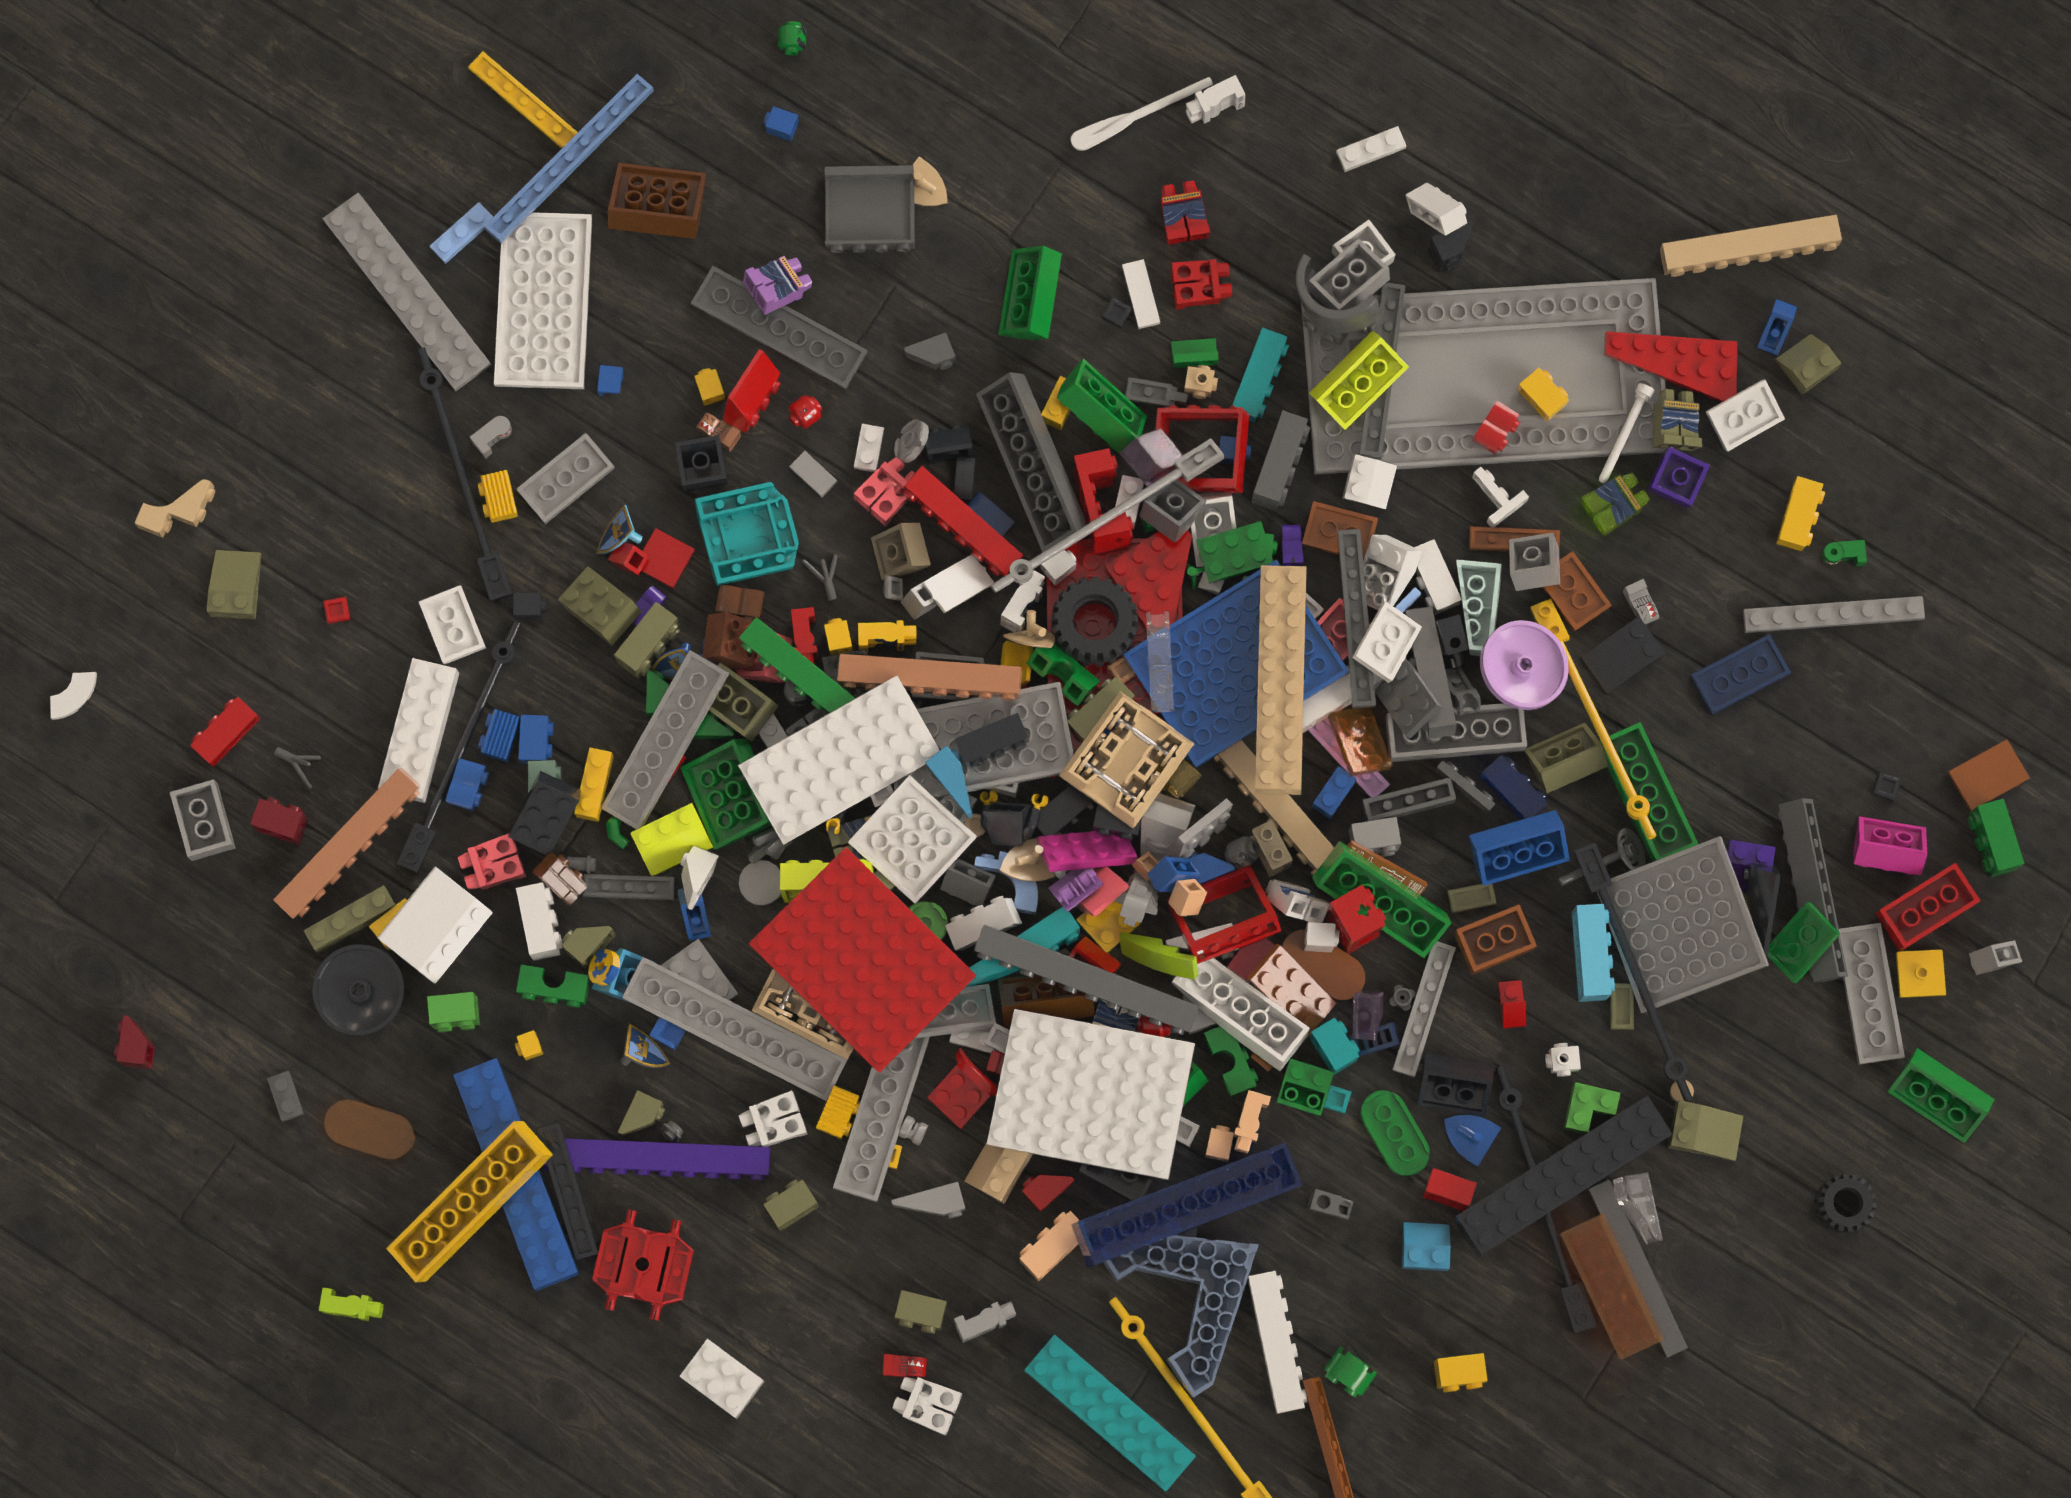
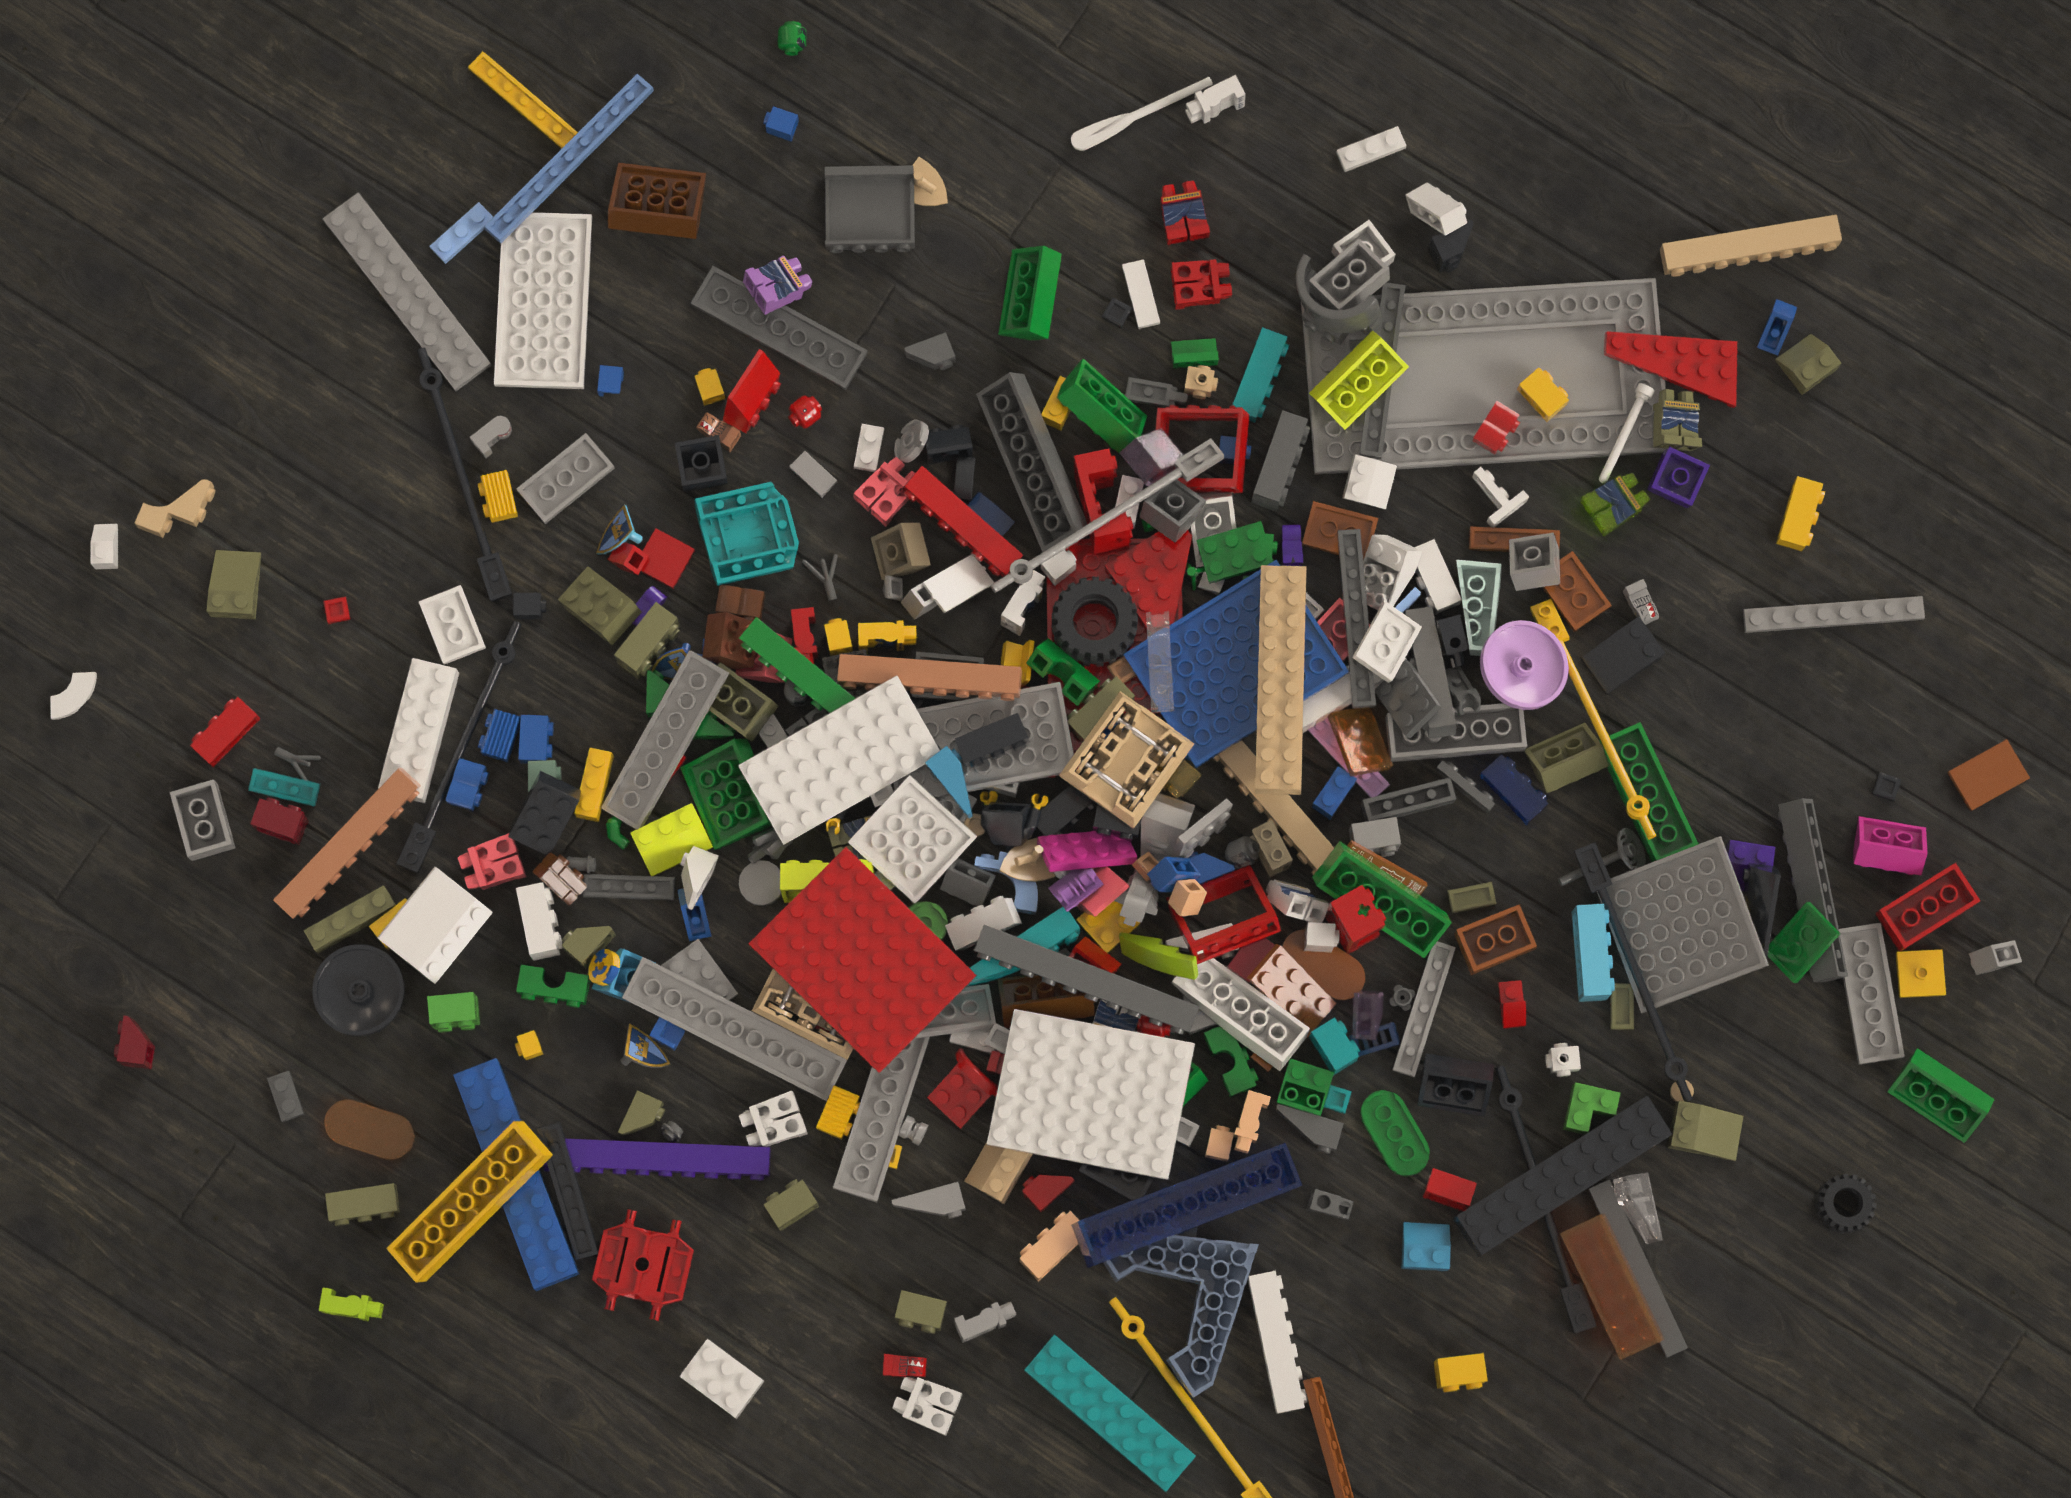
tan shield [1003,610,1055,648] -> none
green brick [1324,1346,1378,1397] -> none
blue shield [1444,1115,1501,1167] -> none
blue brick [1469,810,1570,886] -> none
dark blue tile [1690,634,1791,715] -> none
white plate [1706,380,1785,451] -> none
green leg [1822,540,1867,567] -> none
green brick [1968,799,2024,878] -> none
none -> white slope [91,524,118,569]
none -> teal tile [248,768,320,806]
none -> olive brick [325,1183,400,1226]
none -> dark grey slope [1275,1104,1344,1154]

